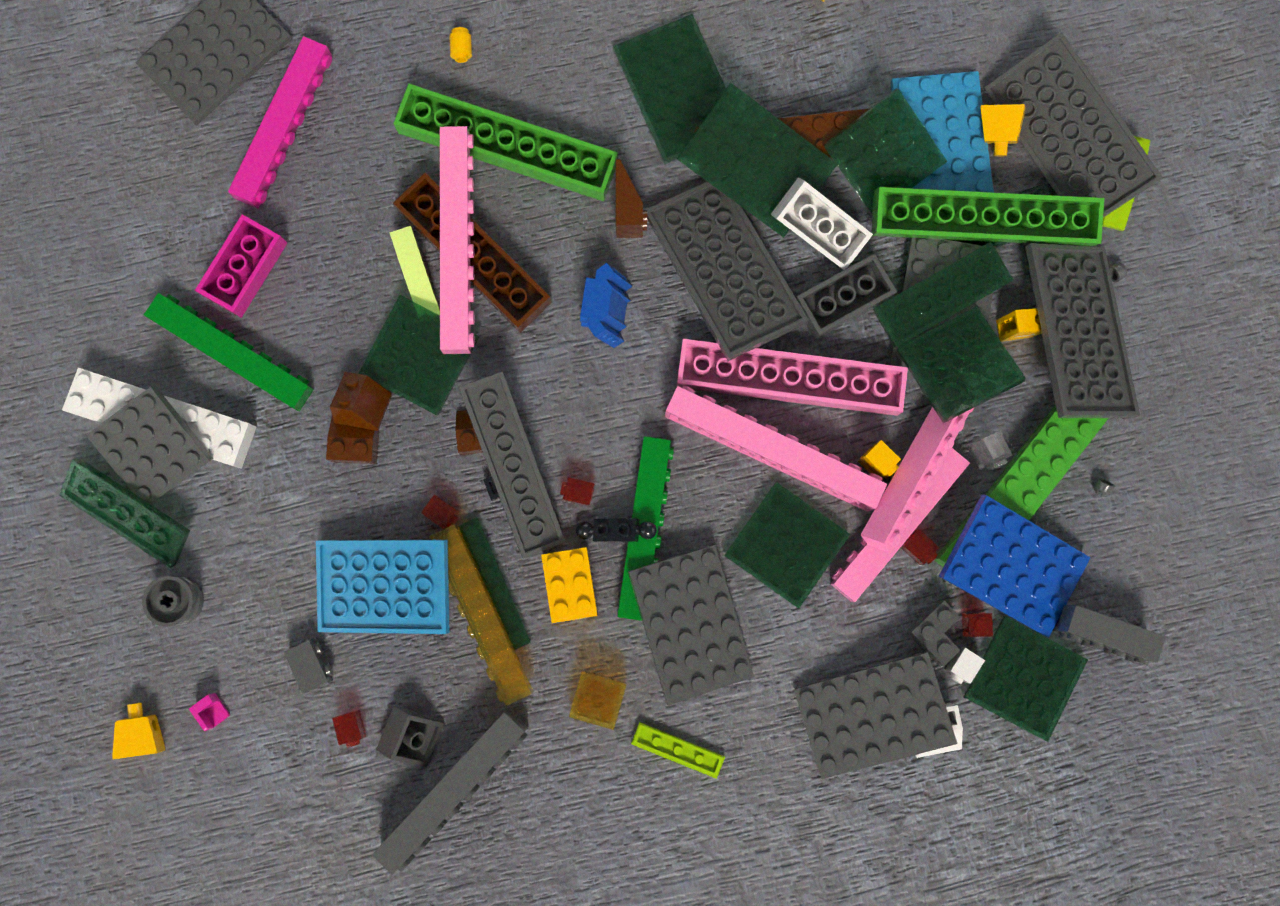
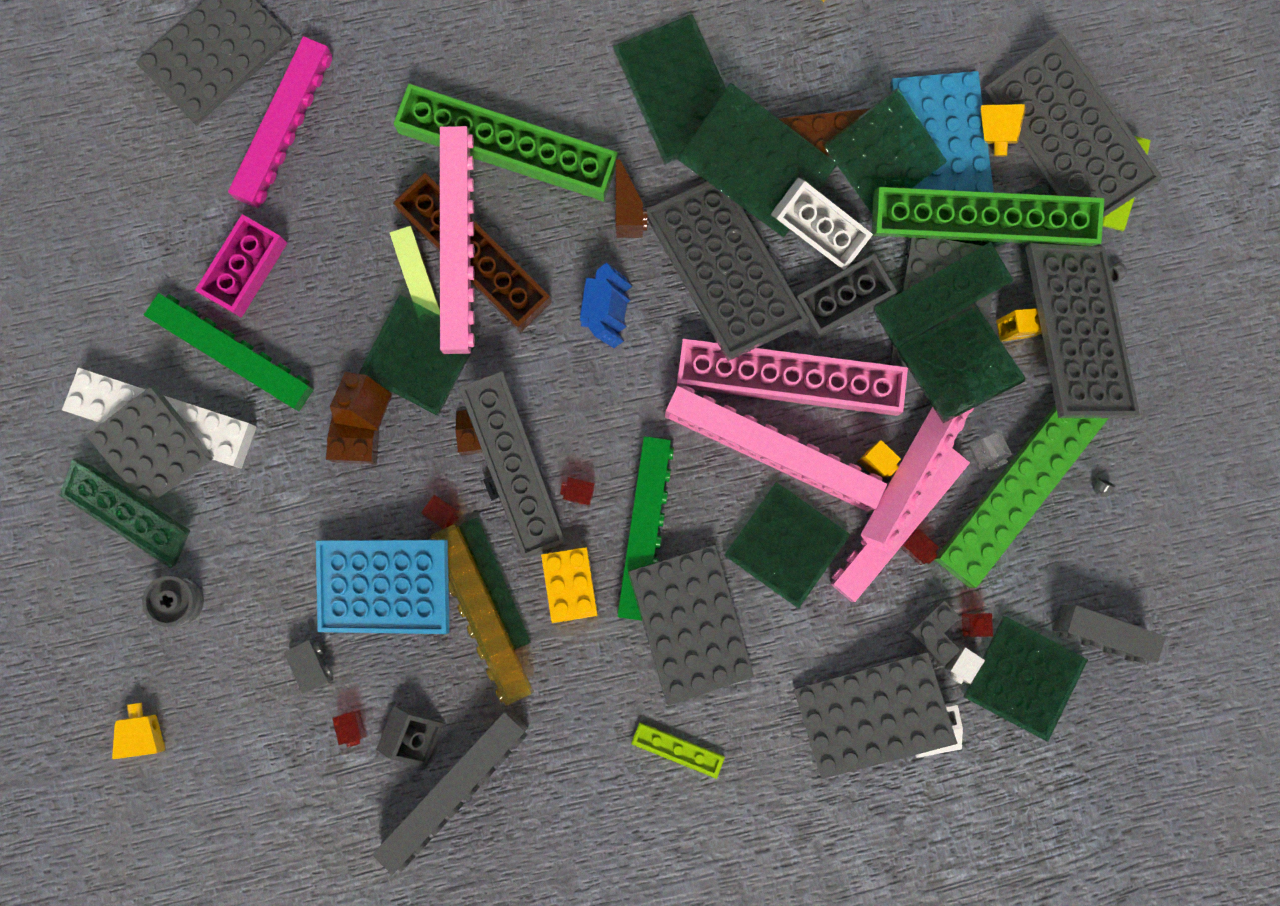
dark pink panel [189,693,230,731] -> none
yellow brick [449,27,472,63] -> none
clear yellow brick [569,670,627,730] -> none
black plate [576,518,657,542] -> none
blue plate [939,494,1091,638] -> none

